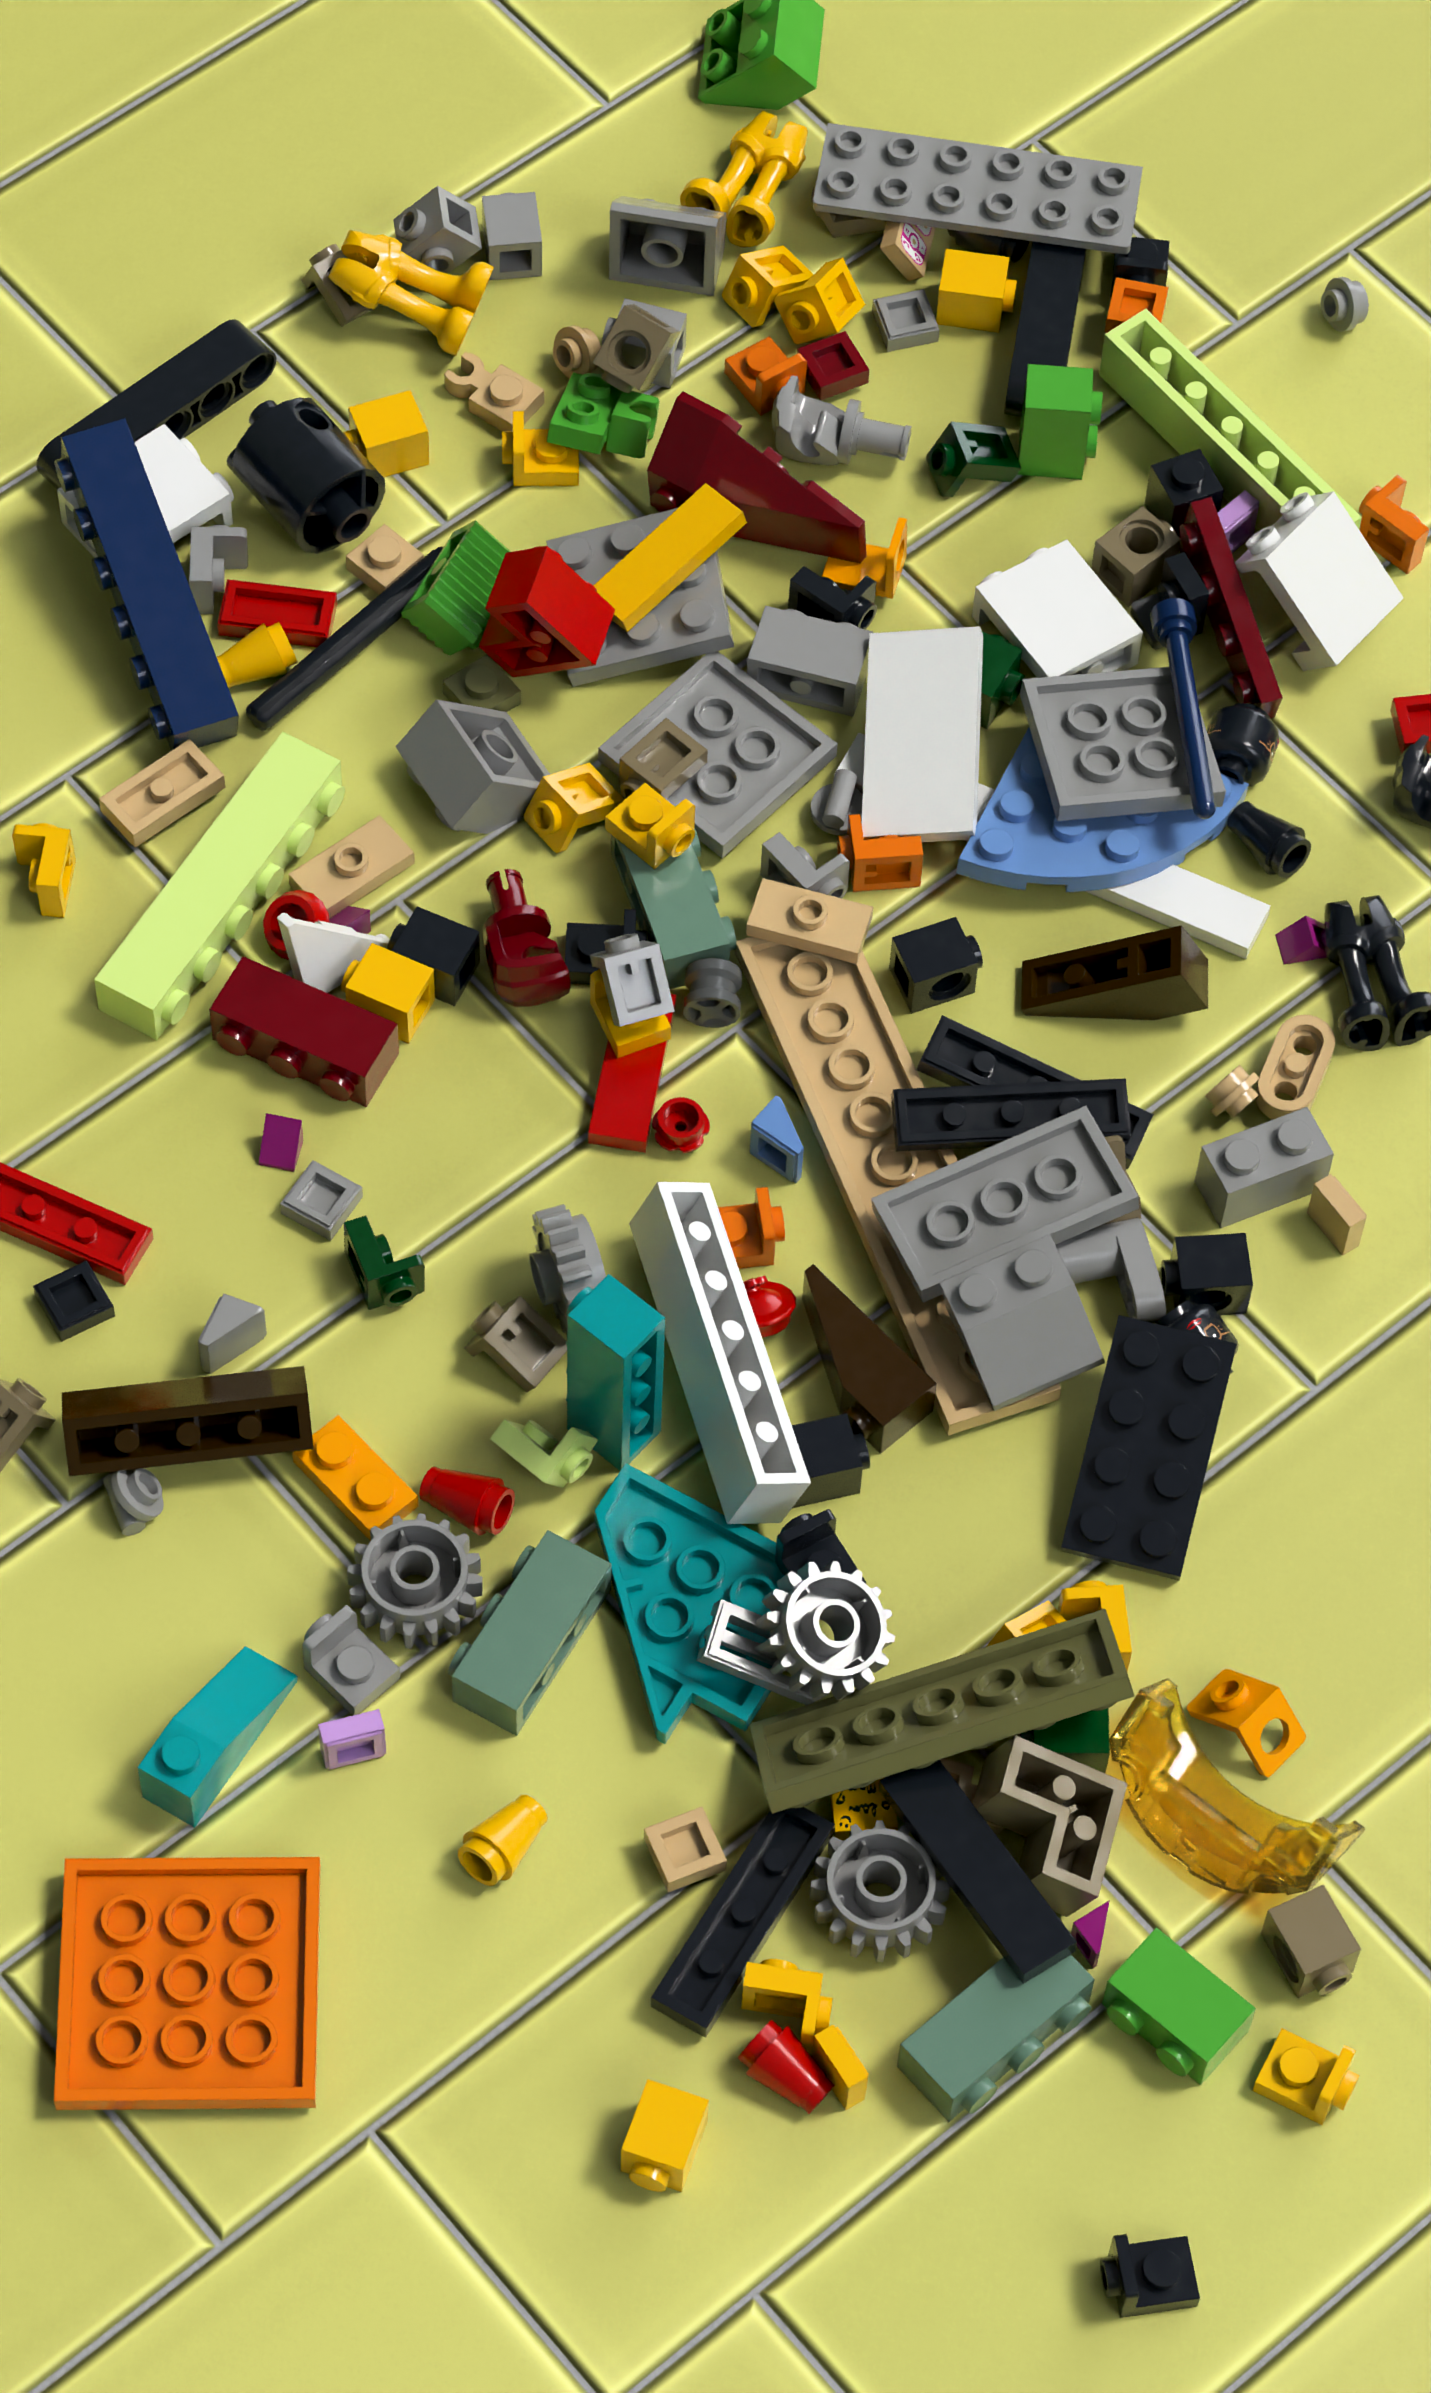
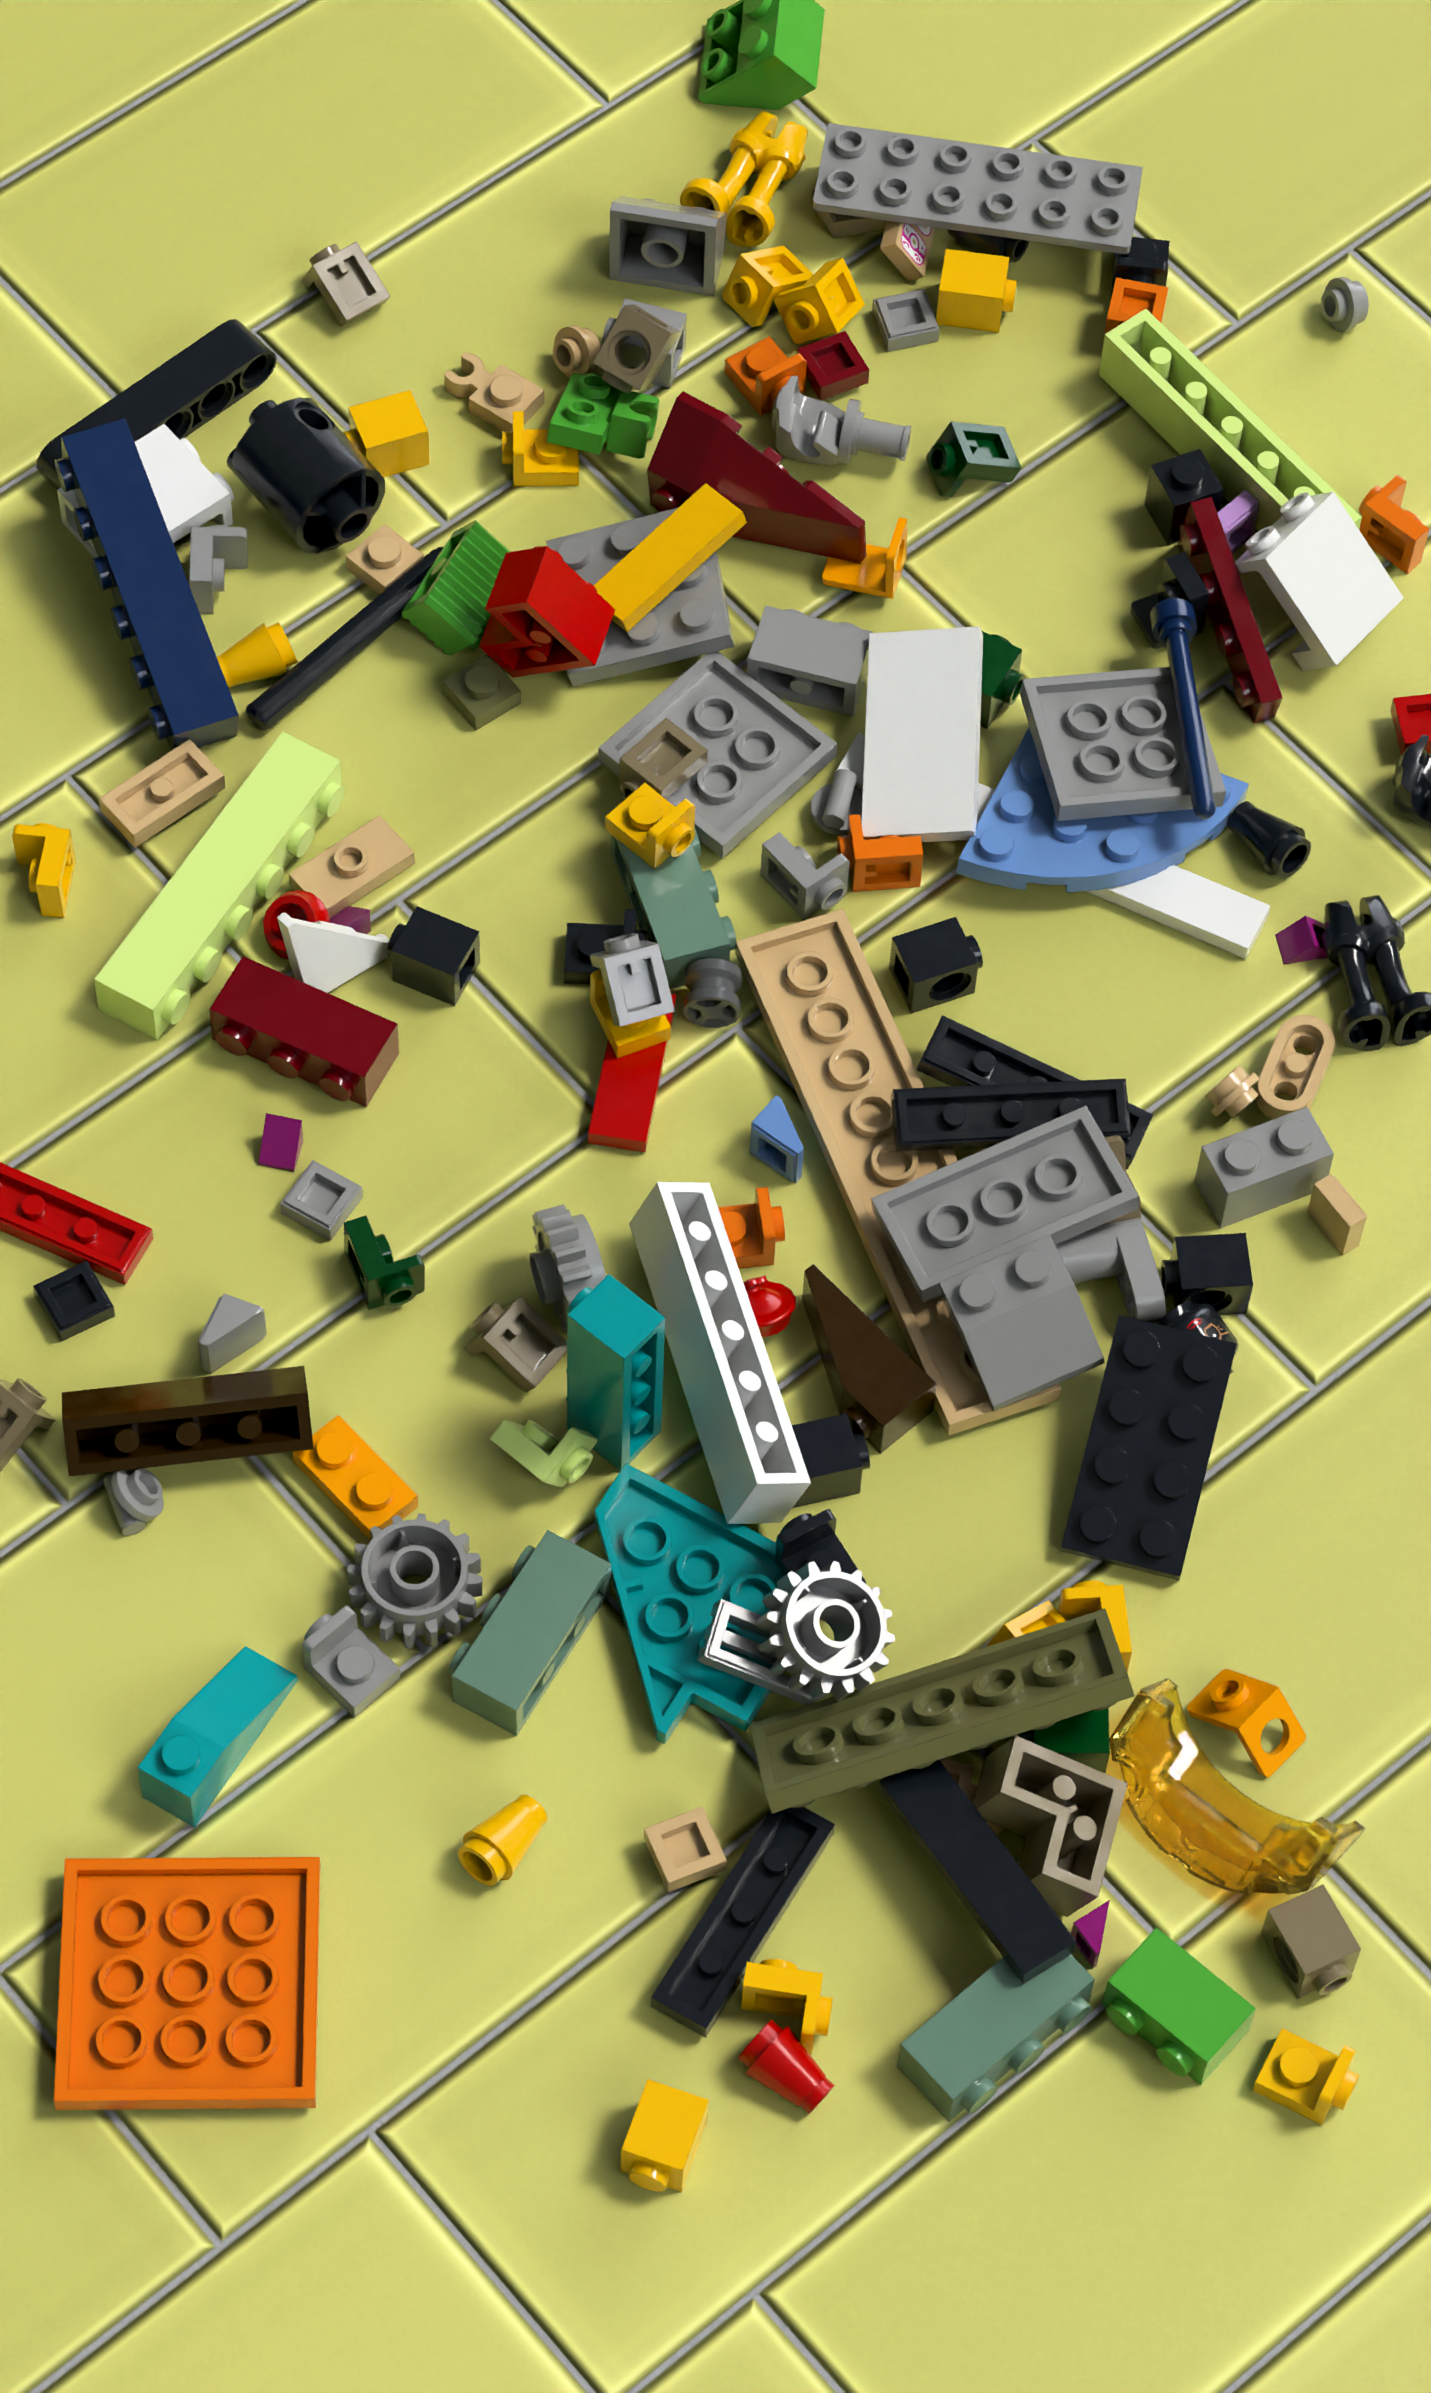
red tile [218,579,337,647] -> none
lavender tile [318,1709,386,1770] -> none
yellow piece [328,230,494,356] -> none
yellow brick [341,943,435,1044] -> none
light grey brick [393,186,482,274] -> none
light grey slope [396,699,550,834] -> none
red cone [419,1466,515,1536] -> none
light grey brick [482,192,542,280] -> none
dark red piece [482,869,571,1007] -> none
yellow bracket [524,762,625,853] -> none
red plate [652,1097,710,1153] -> none
tan plate [746,878,873,964] -> none
black bracket [788,566,877,630] -> none
light grey gear [810,1820,950,1962] -> none
yellow tile [812,2025,869,2110] -> none
yellow tile [830,1777,898,1840] -> none
white panel [972,539,1143,678] -> none
black beam [1004,241,1087,417] -> none
bright green brick [1017,364,1103,479] -> none
dark brown slope [1021,925,1208,1020] -> none
dark tan brick [1091,506,1181,607] -> none
black bracket [1100,2234,1200,2318] -> none
black head [1206,703,1279,786] -> none

